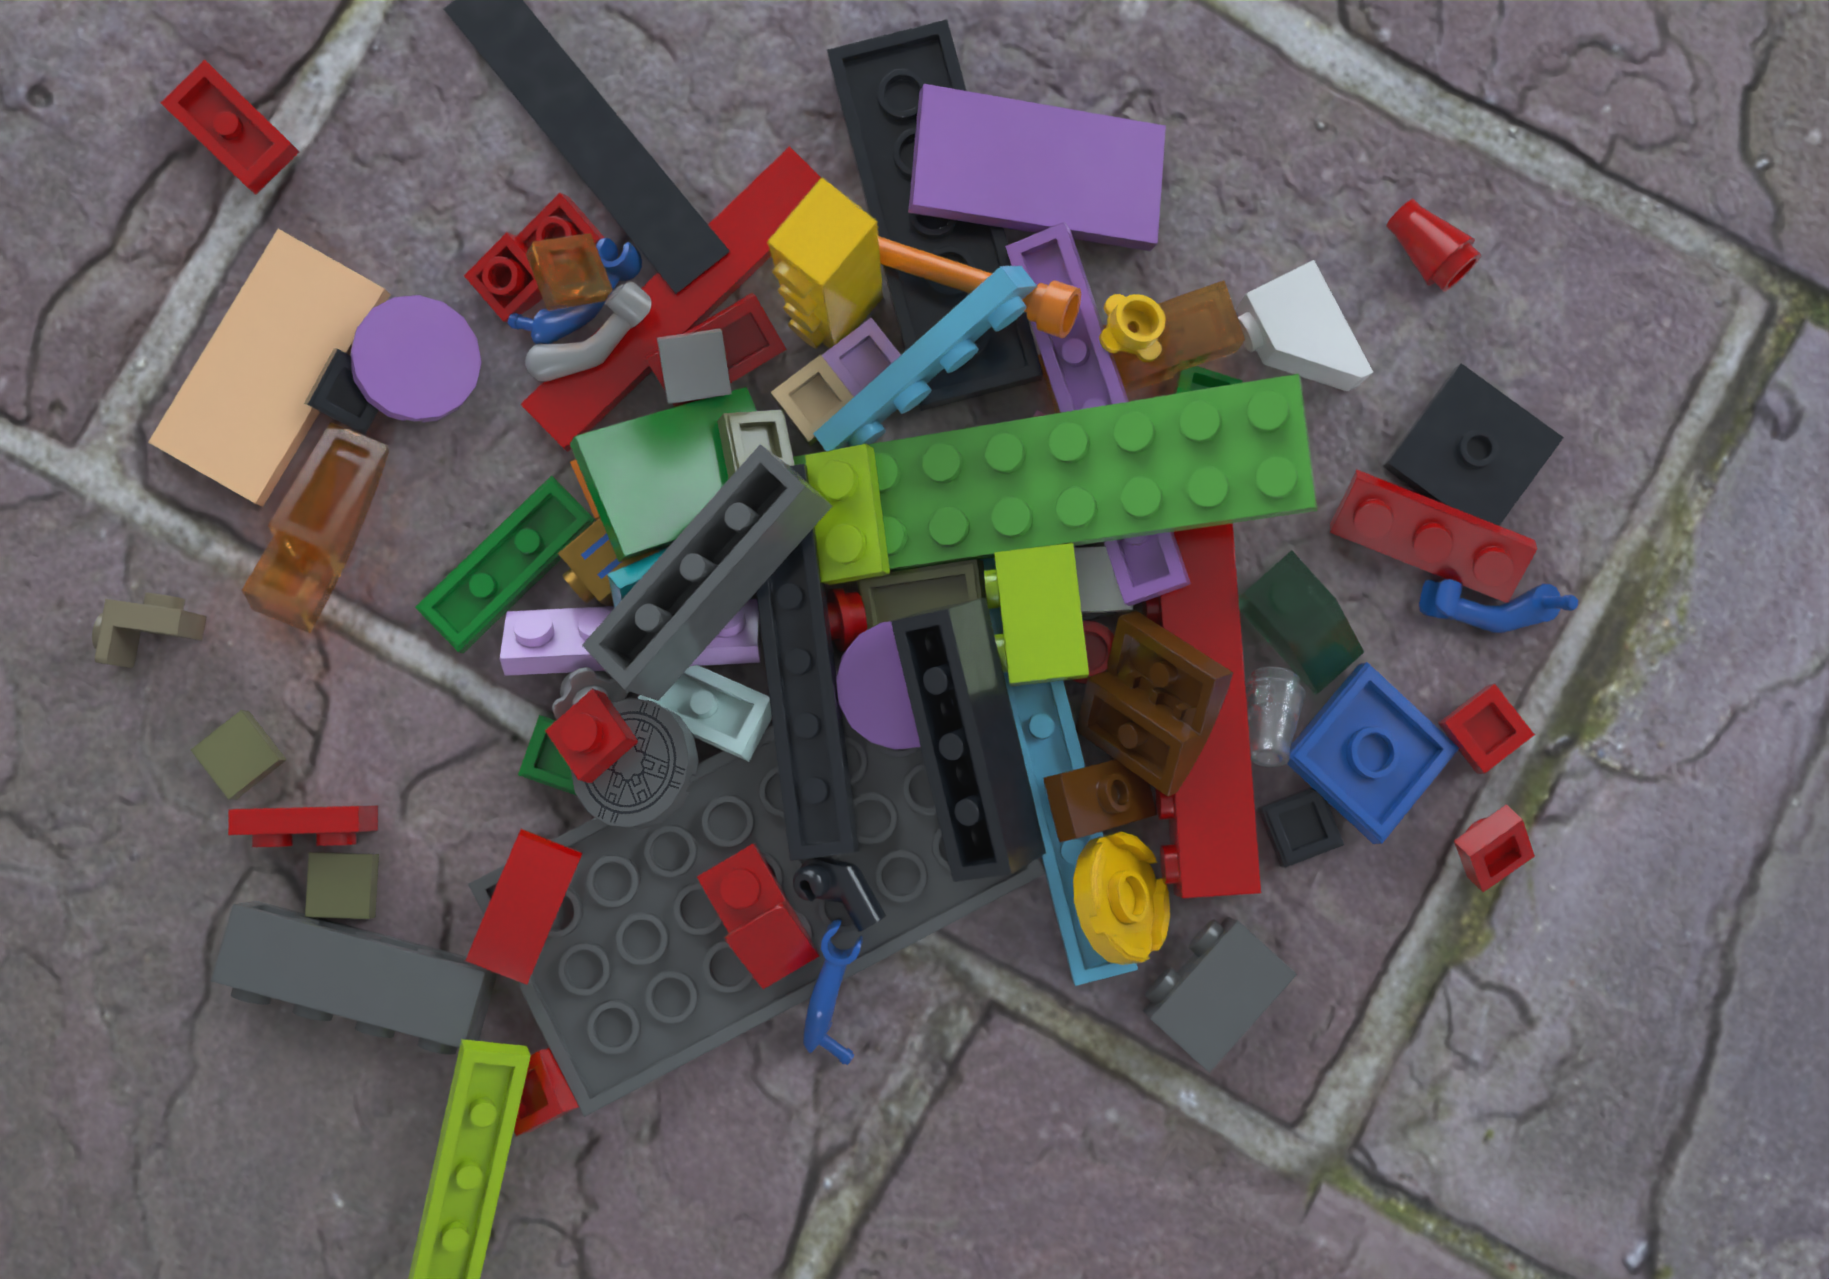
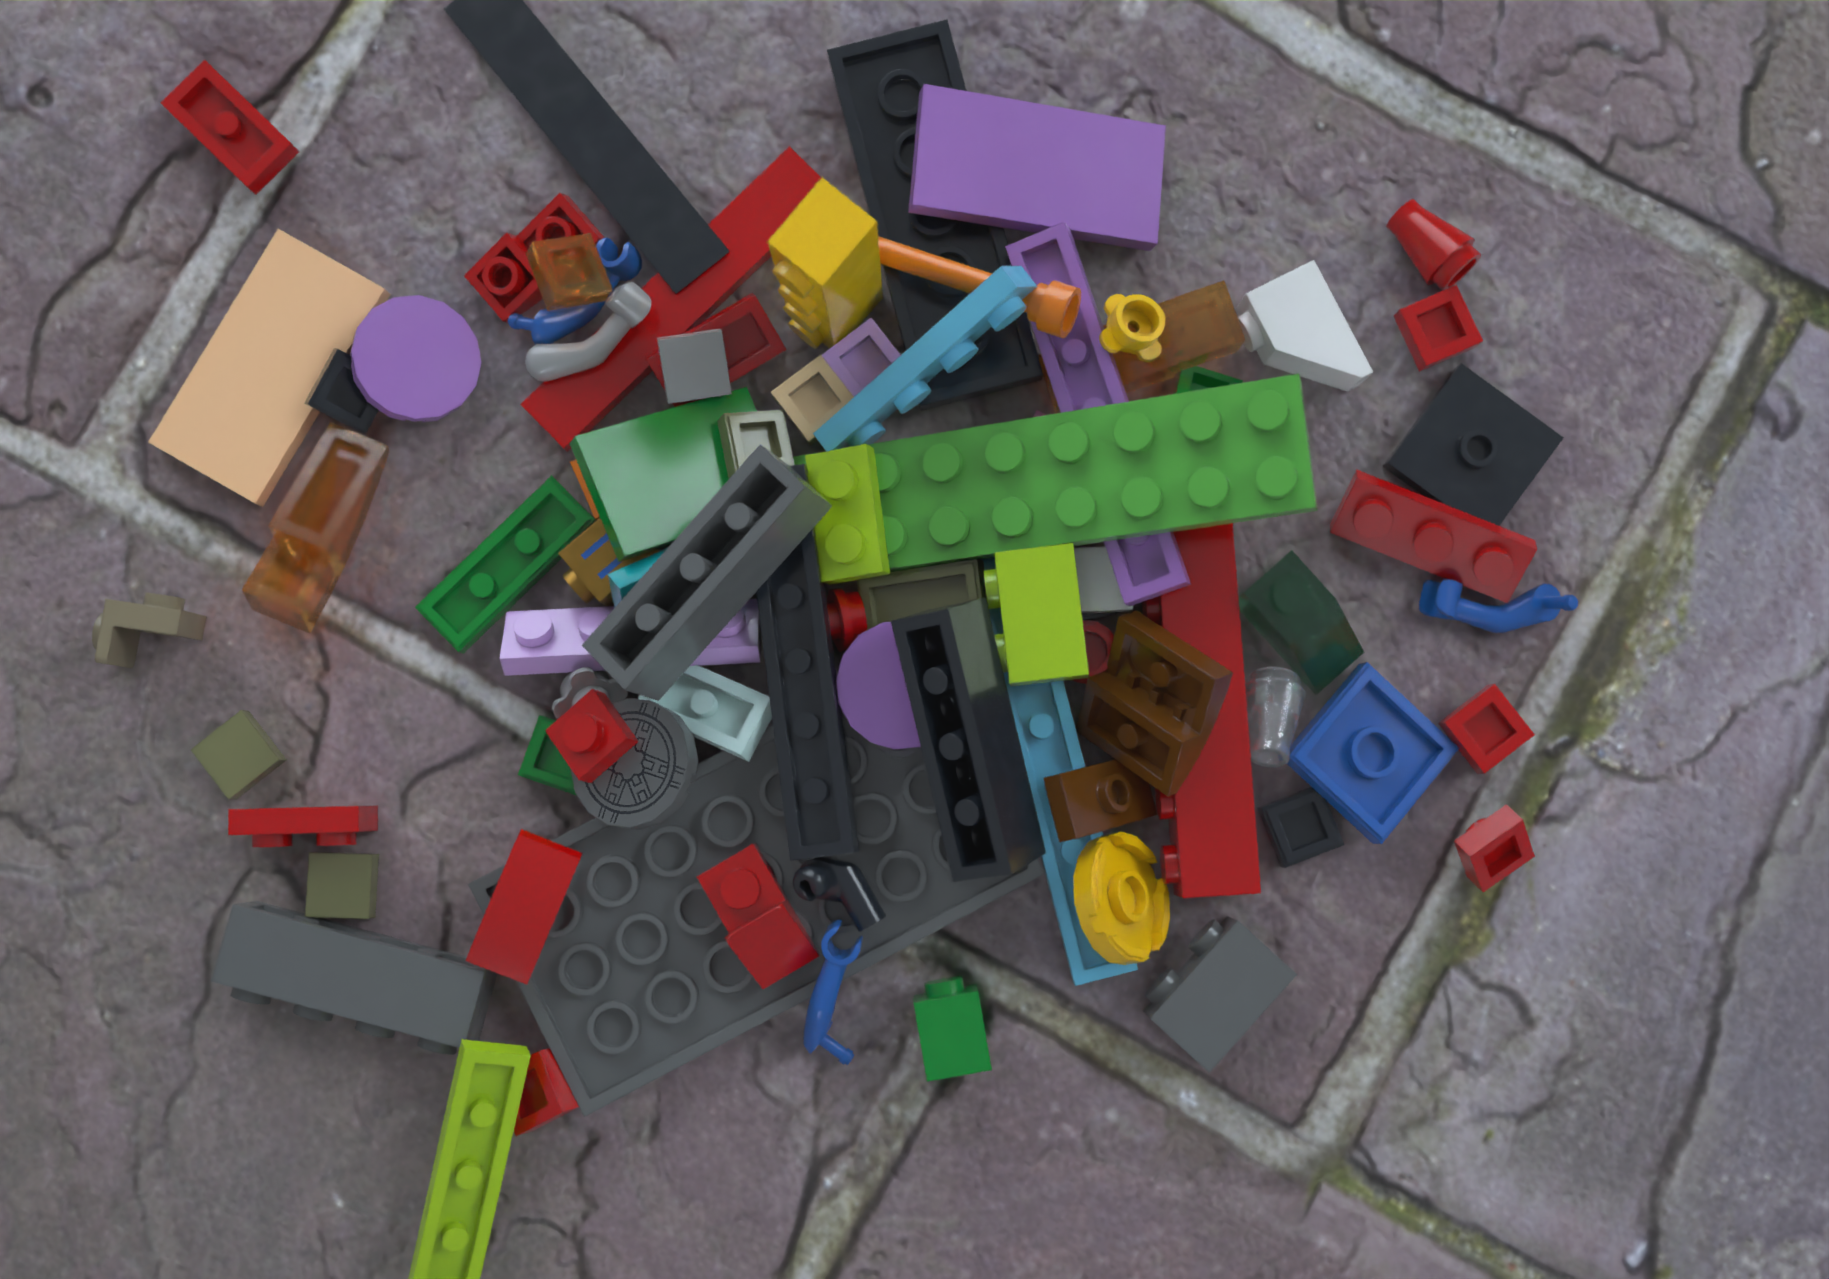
none -> green brick [913,976,992,1082]
none -> red plate [1393,285,1483,372]

